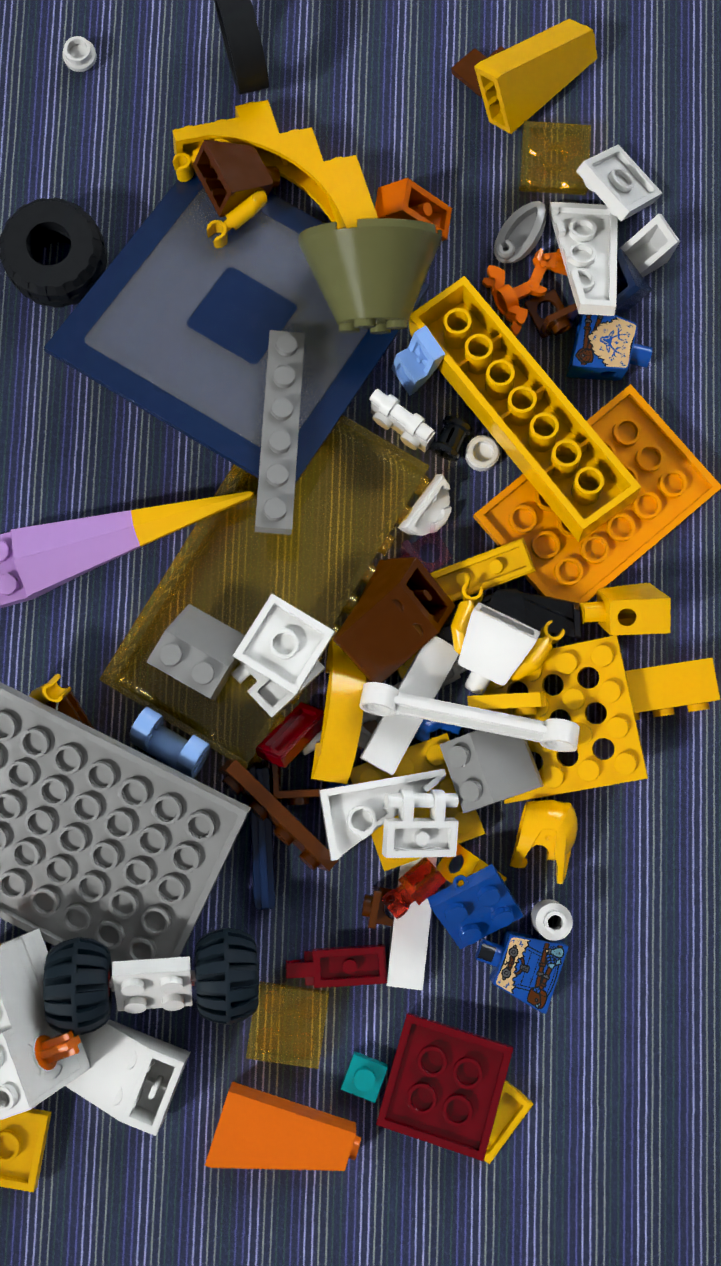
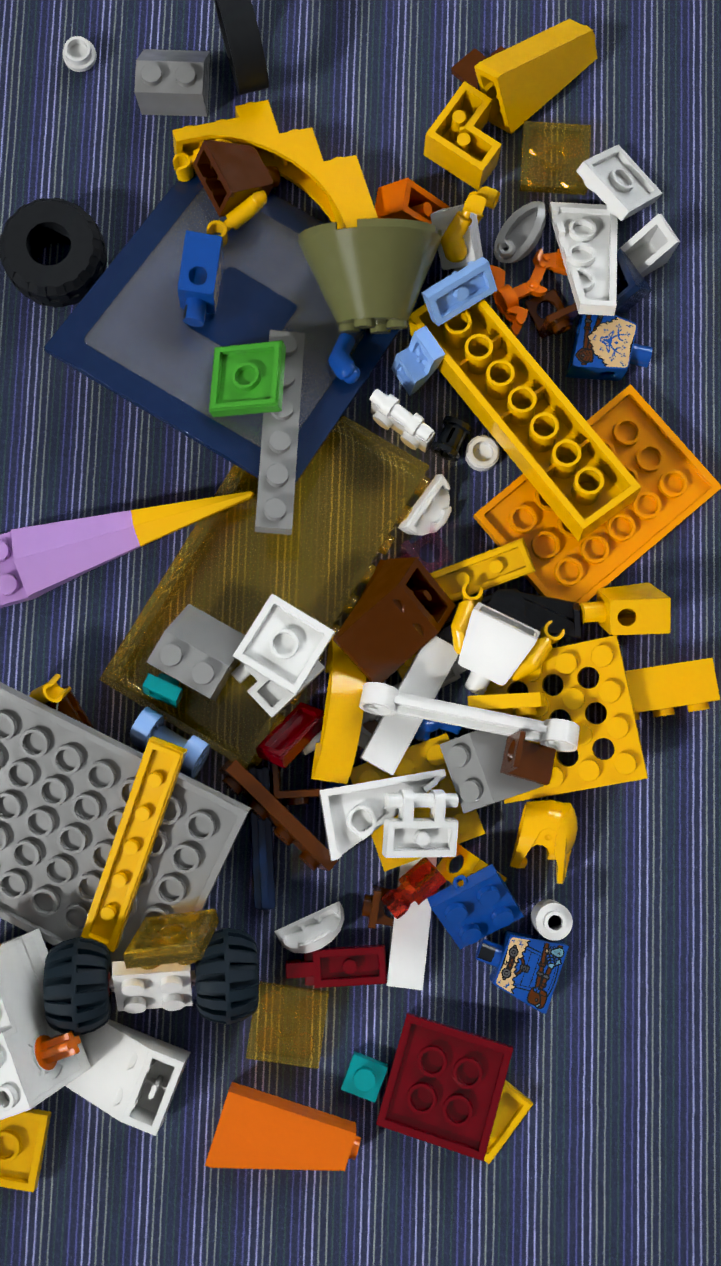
none -> yellow tile [80,736,187,953]
none -> clear yellow plate [123,909,219,970]
none -> light grey slope [134,49,210,117]
none -> teal plate [142,673,183,708]
none -> blue torso [178,230,224,327]
none -> bright green tile [209,340,286,417]
none -> white plate [274,901,345,953]
none -> blue arm [328,333,360,384]
none -> light blue plate [421,256,497,326]
none -> yellow brick [423,81,502,191]
none -> torso [430,186,500,272]
none -> reddish brown bracket [500,730,556,785]

